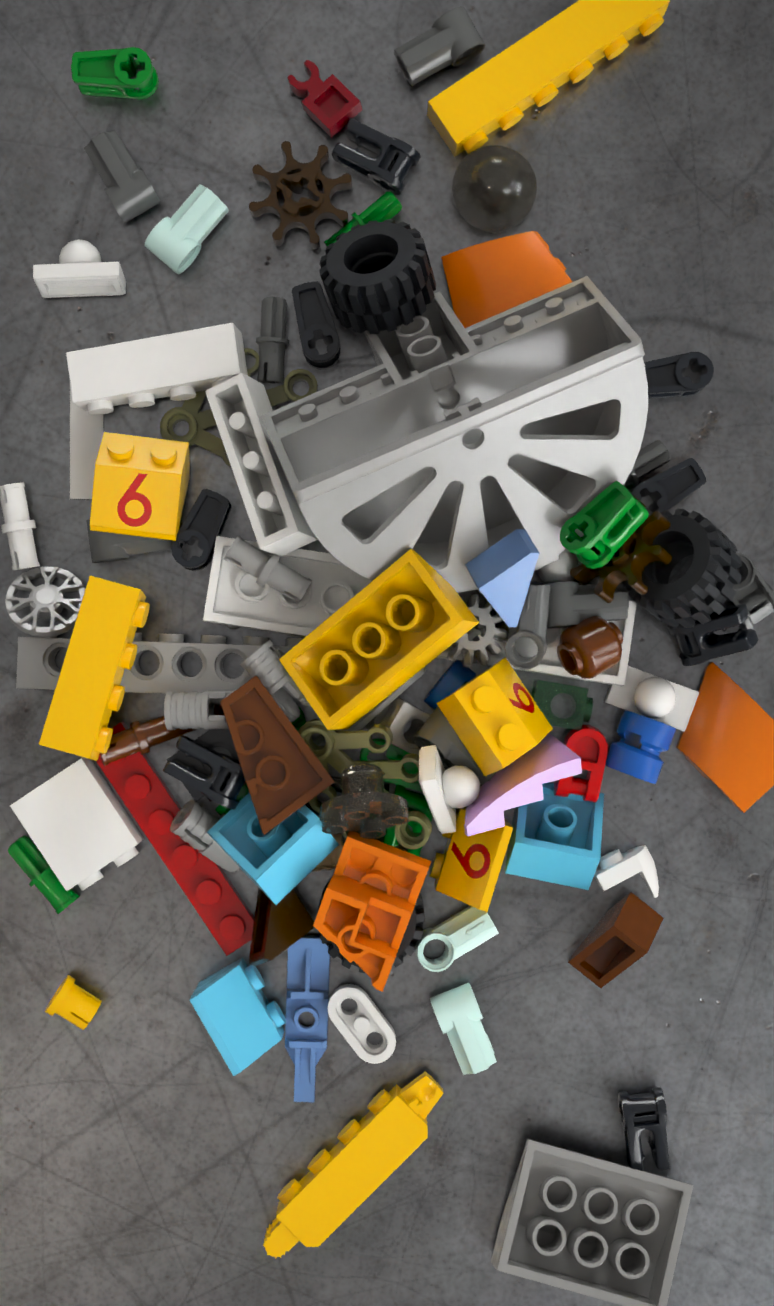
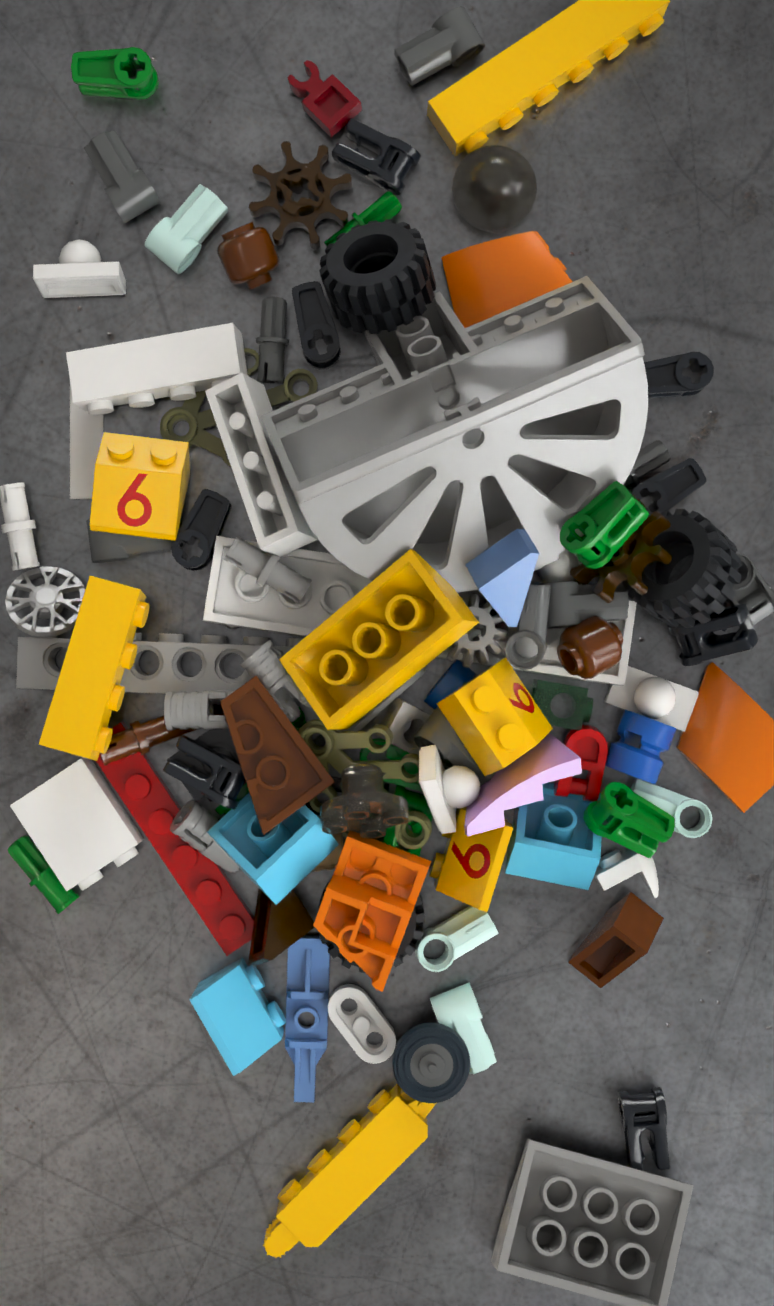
yellow bush [45,975,102,1030] -> none
none -> reddish brown head [217,222,280,290]
none -> black wheel [392,1023,470,1103]
none -> green piece [583,782,675,858]
none -> light aqua piece [630,778,712,838]

